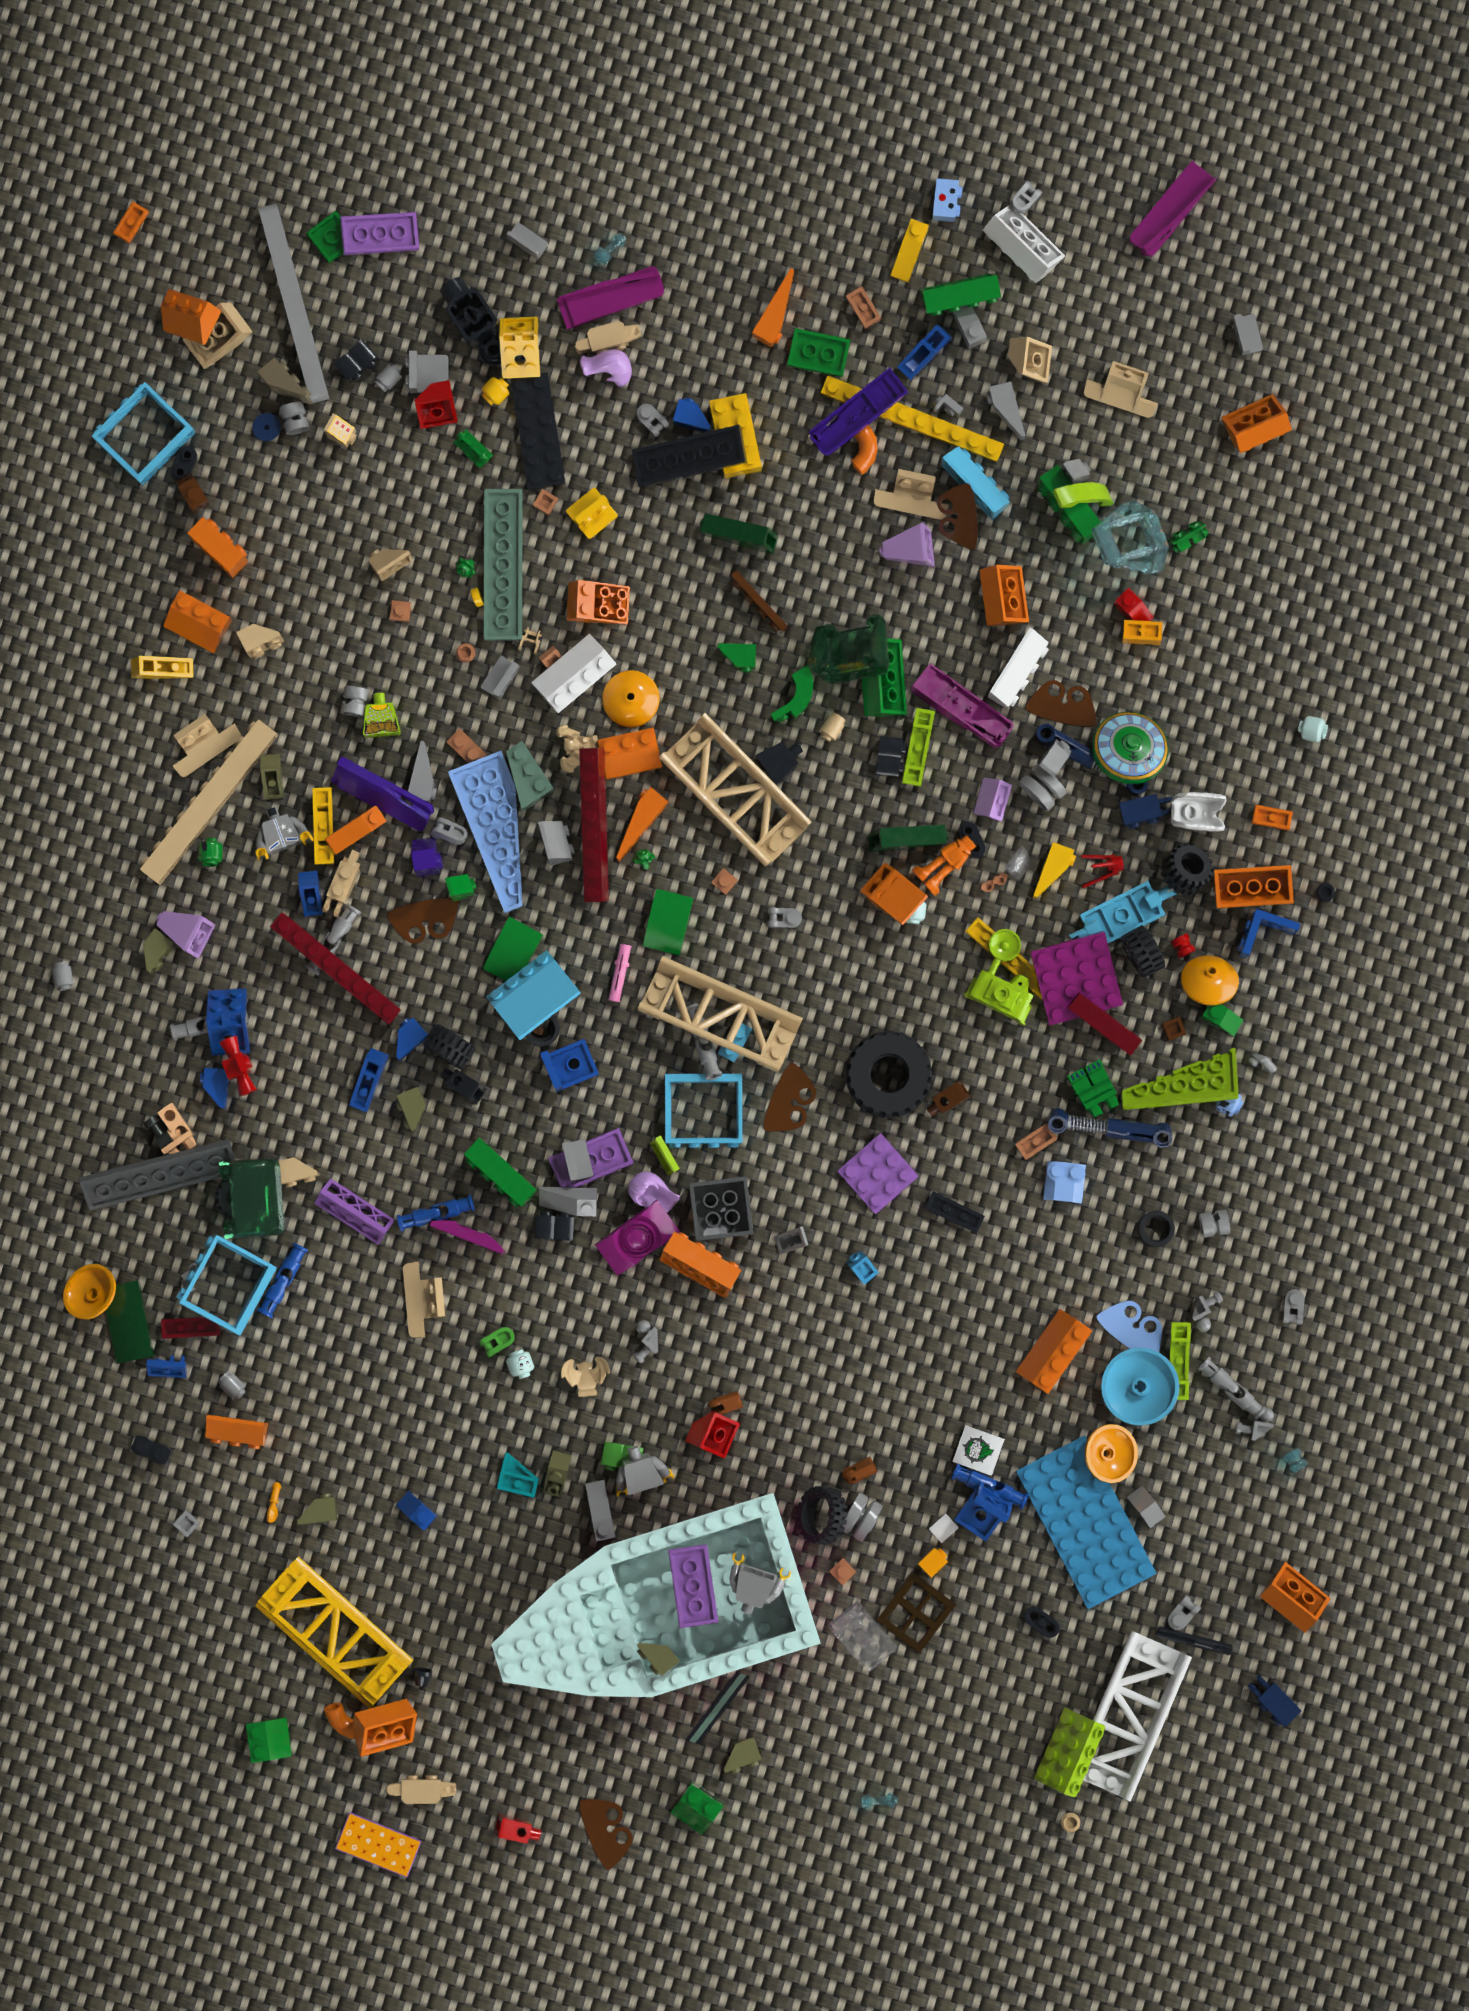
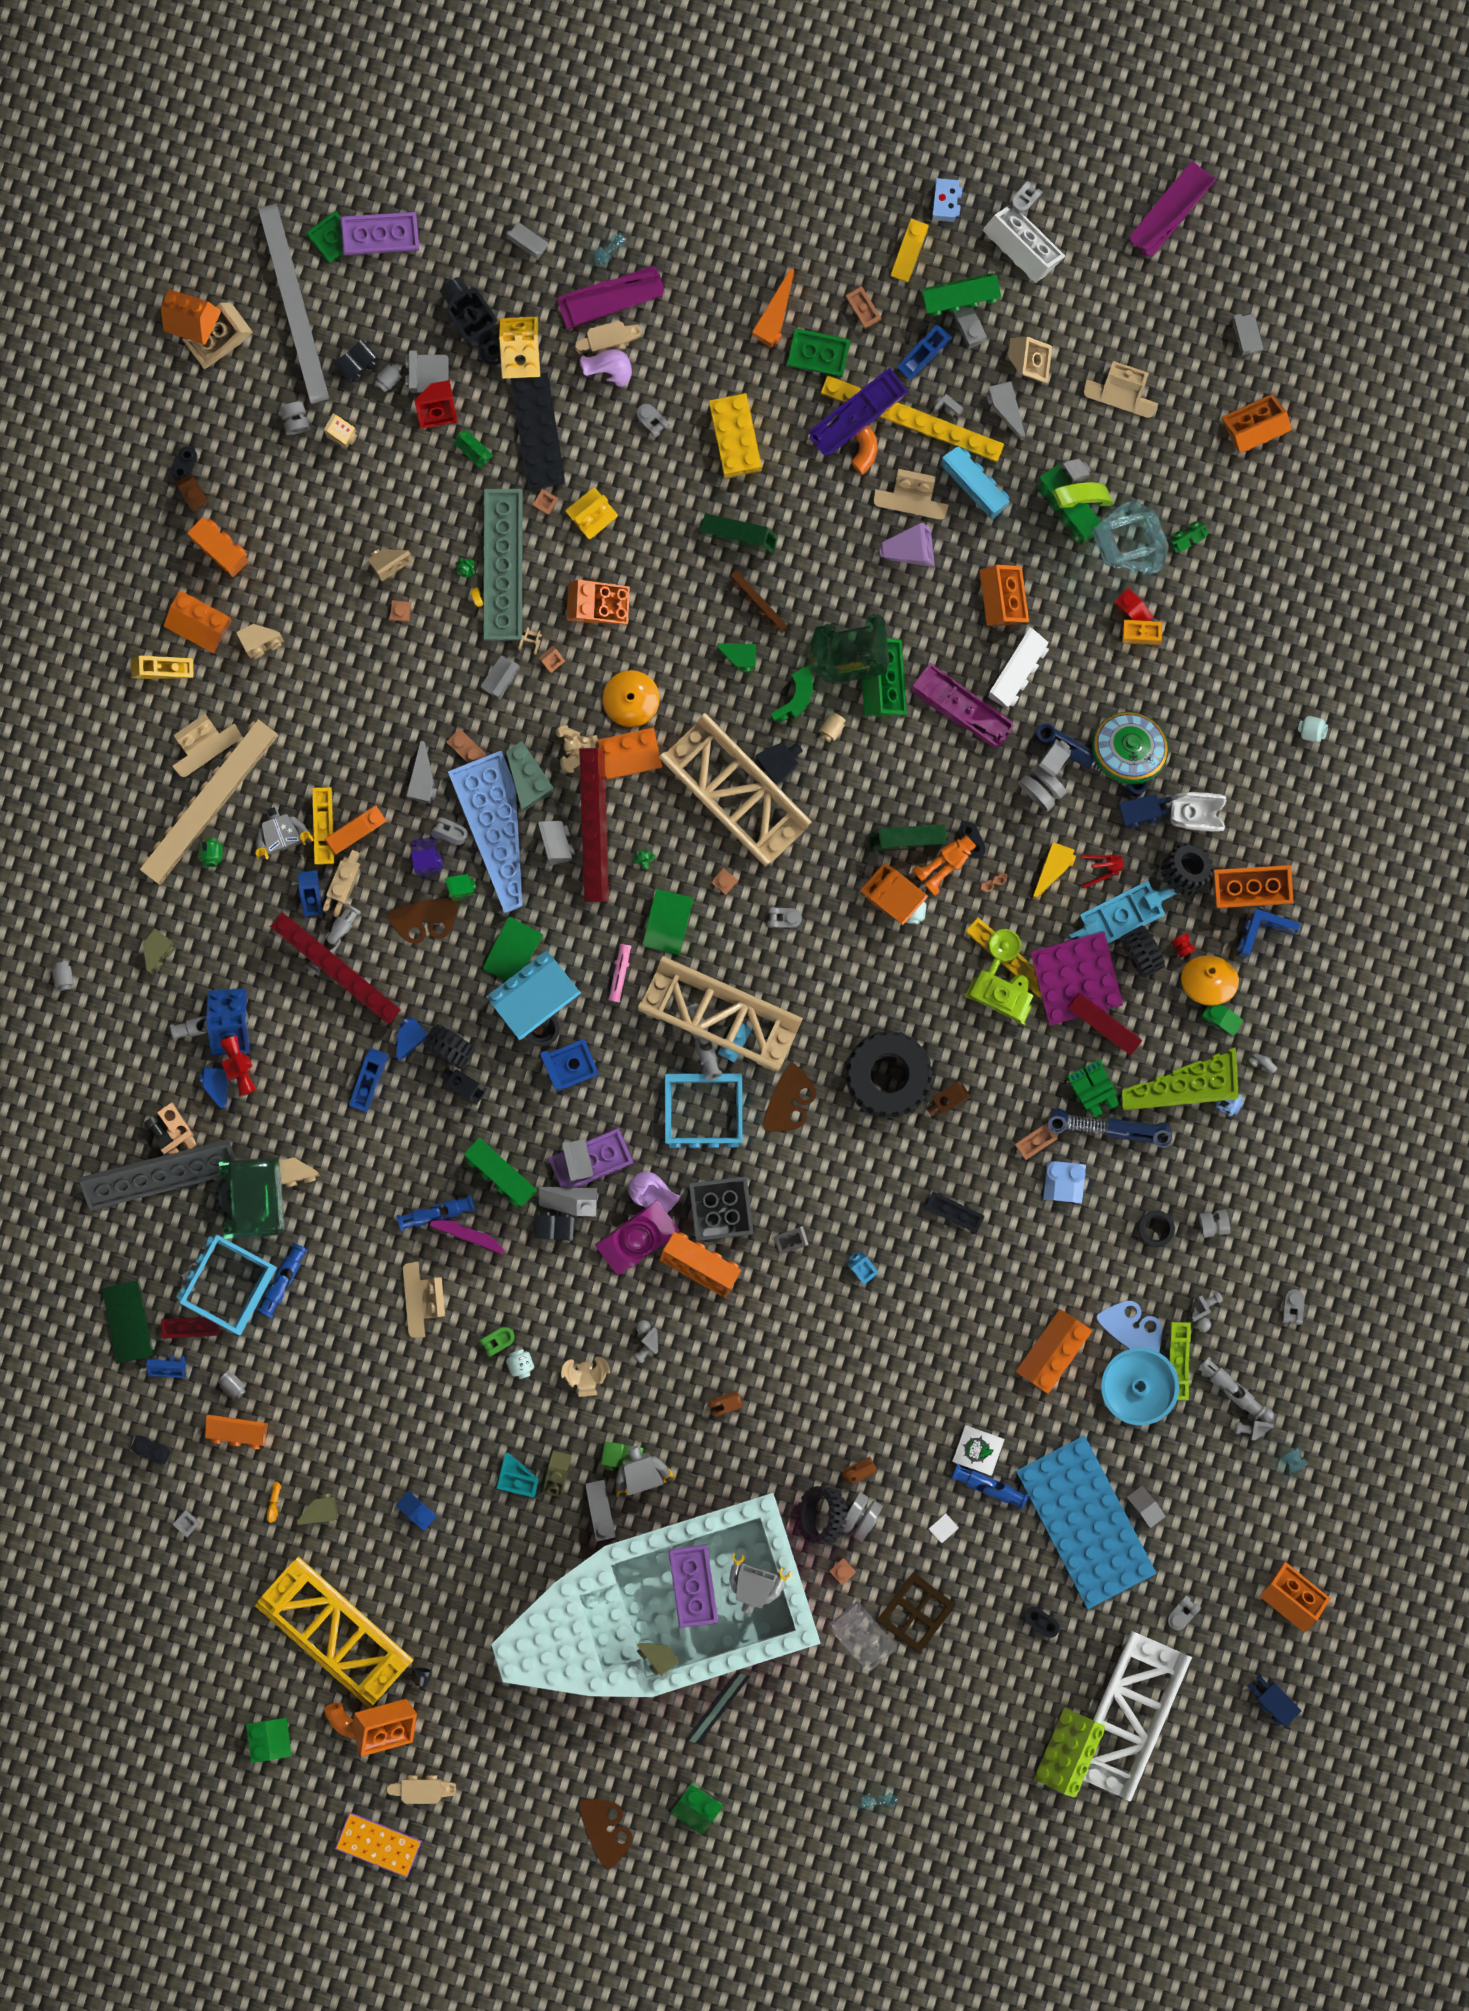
light orange dish [63,1264,116,1320] -> none
medium azure window [92,382,196,486] -> none
orange plate [113,201,149,244] -> none
lavender slope [156,911,215,959] -> none
dark blue piece [252,413,281,441] -> none
dark tan slope [257,357,313,404] -> none
olive slope [260,754,284,799] -> none
medium lavender fence [314,1178,395,1245] -> none
dark purple piece [331,757,434,831] -> none
light grey wheel [340,686,369,717] -> none
torso [363,693,401,738] -> none
olive slope [395,1087,427,1132] -> none
nougat plate [456,643,475,663] -> none
yellow head [481,377,509,406] -> none
red torso [494,1814,541,1844] -> none
white slope [531,634,616,713] -> none
orange slope [616,787,669,862] -> none
black plate [632,425,747,488] -> none
lime tile [650,1135,680,1176] -> none
blue slope [673,398,711,433] -> none
red slope [685,1411,740,1459] -> none
olive slope [724,1736,762,1775] -> none
medium lavender plate [837,1133,919,1215] -> none
black brick [876,736,906,778] -> none
lime slope [902,708,935,786] -> none
light orange brick [918,1547,948,1578] -> none
reddish brown piece [937,483,978,550] -> none
blue bracket [954,1482,1013,1541] -> none
lavender panel [974,778,1012,822] -> none
clear brick [1004,846,1029,881] -> none
reddish brown piece [1025,680,1096,727] -> none
tan plate [1061,1813,1080,1832] -> none
light orange dish [1084,1424,1138,1483] -> none
black axle [1156,1627,1233,1655] -> none
reddish brown tile [1161,1016,1186,1041] -> none
orange plate [1251,804,1293,831] -> none
black plate [1316,883,1335,902] -> none

